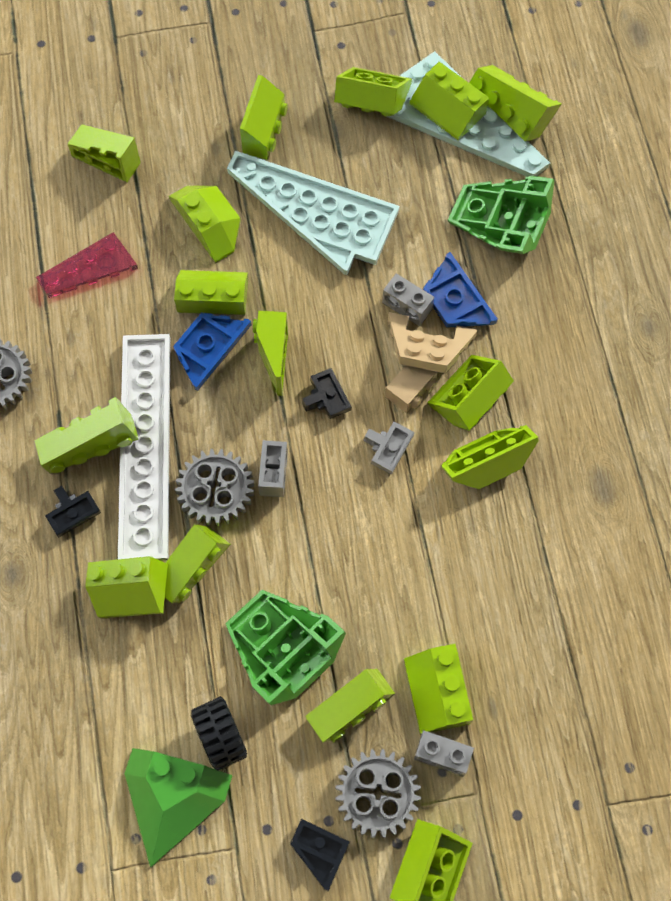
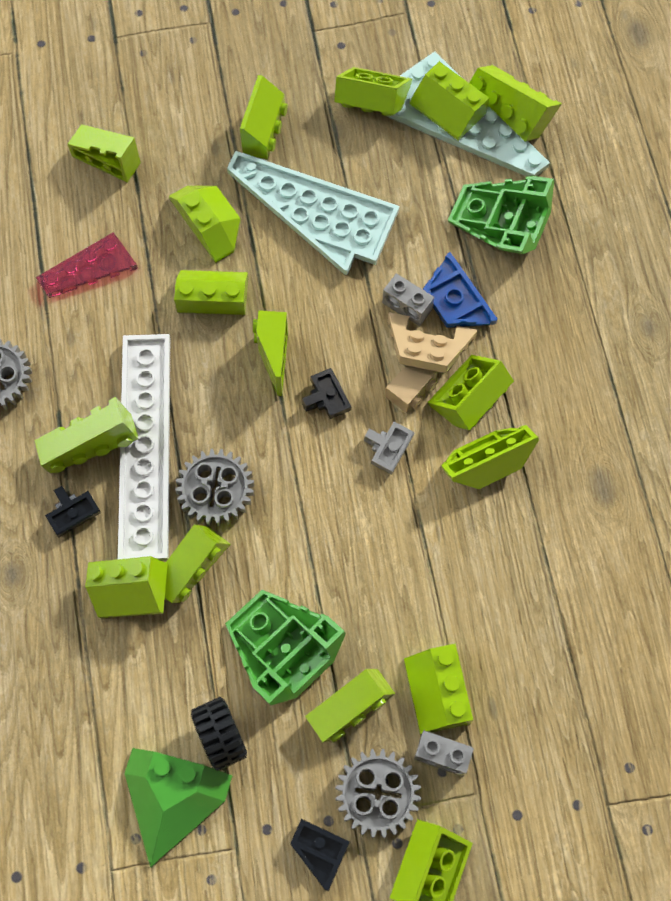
blue wing [173,312,252,391] -> none
light grey brick [258,440,288,497] -> none

